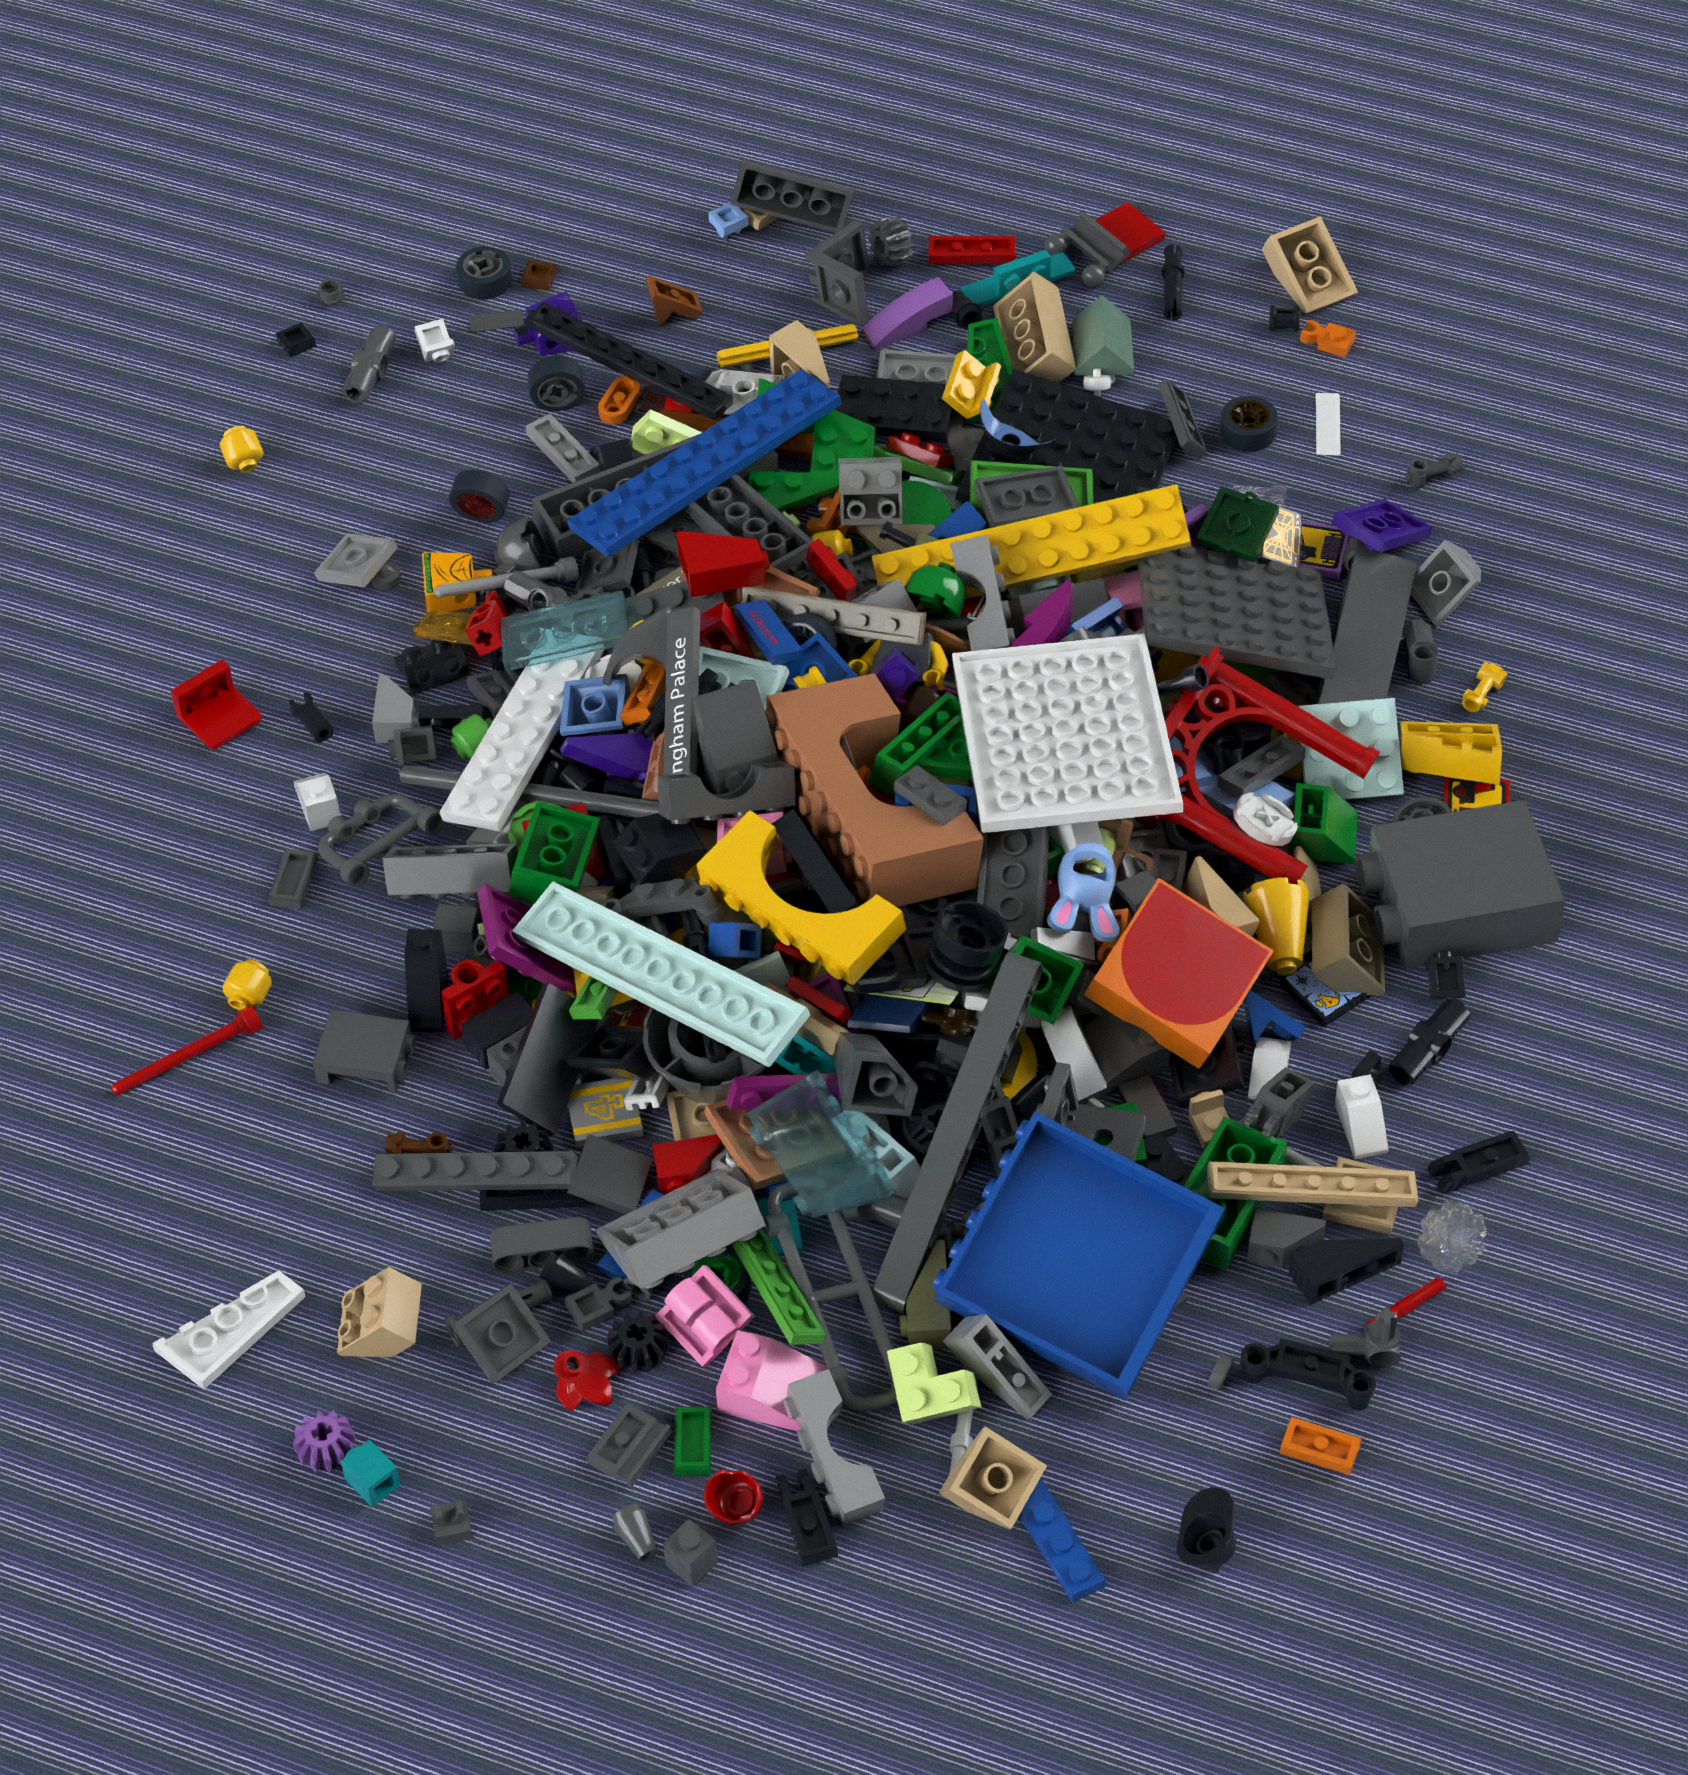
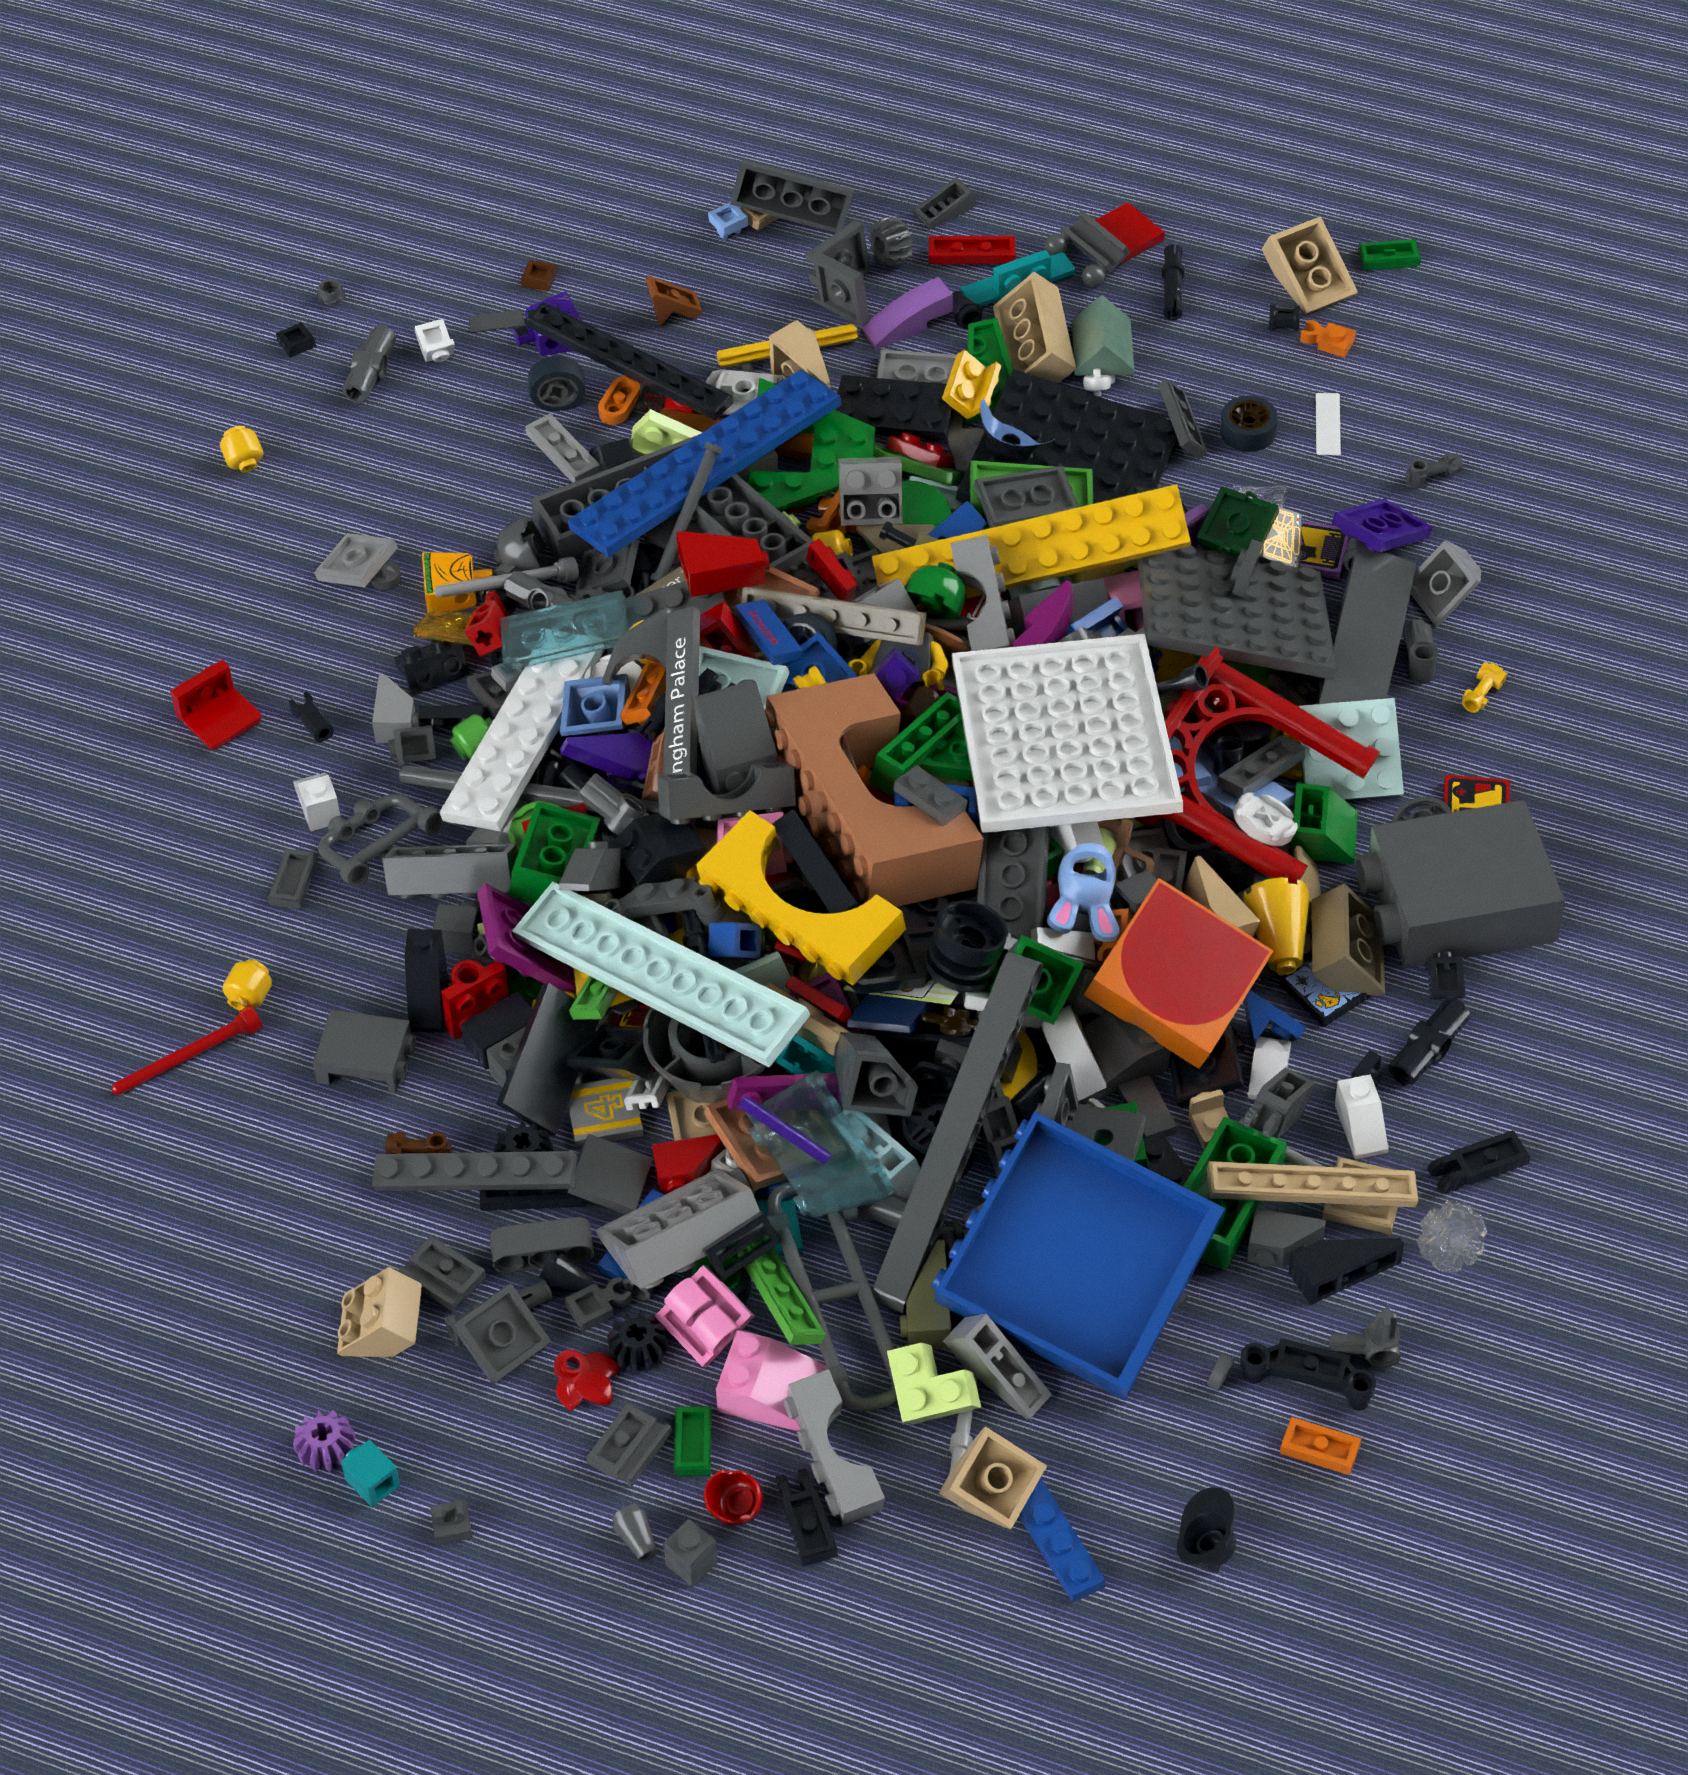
white wing [152,1271,305,1389] -> none
black wheel [449,470,510,523] -> none
black wheel [456,246,512,300] -> none
red piece [1366,1277,1446,1326] -> none
yellow wedge [1399,721,1502,785] -> none
none -> dark grey plate [398,1236,486,1313]
none -> light grey tile [491,659,523,692]
none -> dark grey slope [559,841,620,891]
none -> dark grey piece [577,773,649,835]
none -> dark grey bar [650,442,723,582]
none -> black tile [702,1211,782,1281]
none -> dark purple bar [737,1095,832,1165]
none -> dark grey slope [912,177,977,230]
none -> dark grey plate [1230,539,1264,597]
none -> green tile [1358,239,1421,271]

